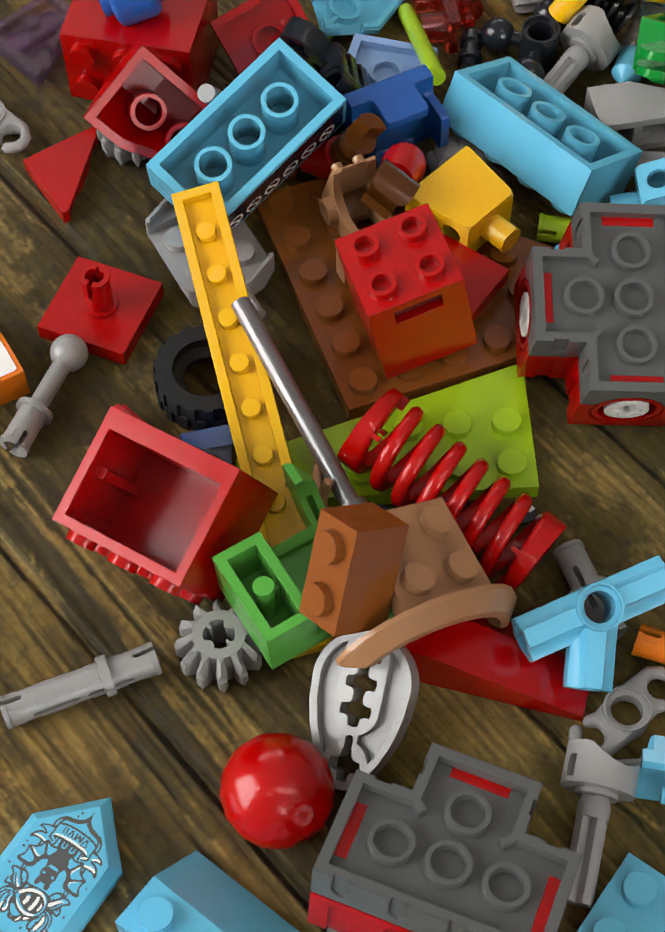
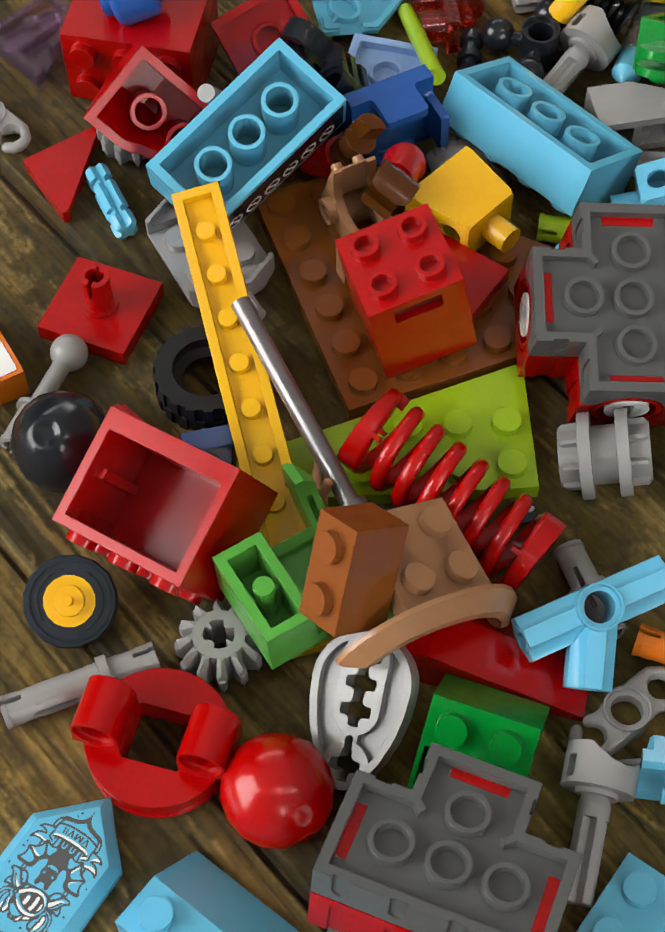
none -> black piece [10,390,106,493]
none -> black wheel [23,554,118,648]
none -> red piece [69,668,243,818]
none -> medium azure axle [85,163,138,240]
none -> green slope [407,673,550,790]
none -> light grey piece [557,408,654,500]

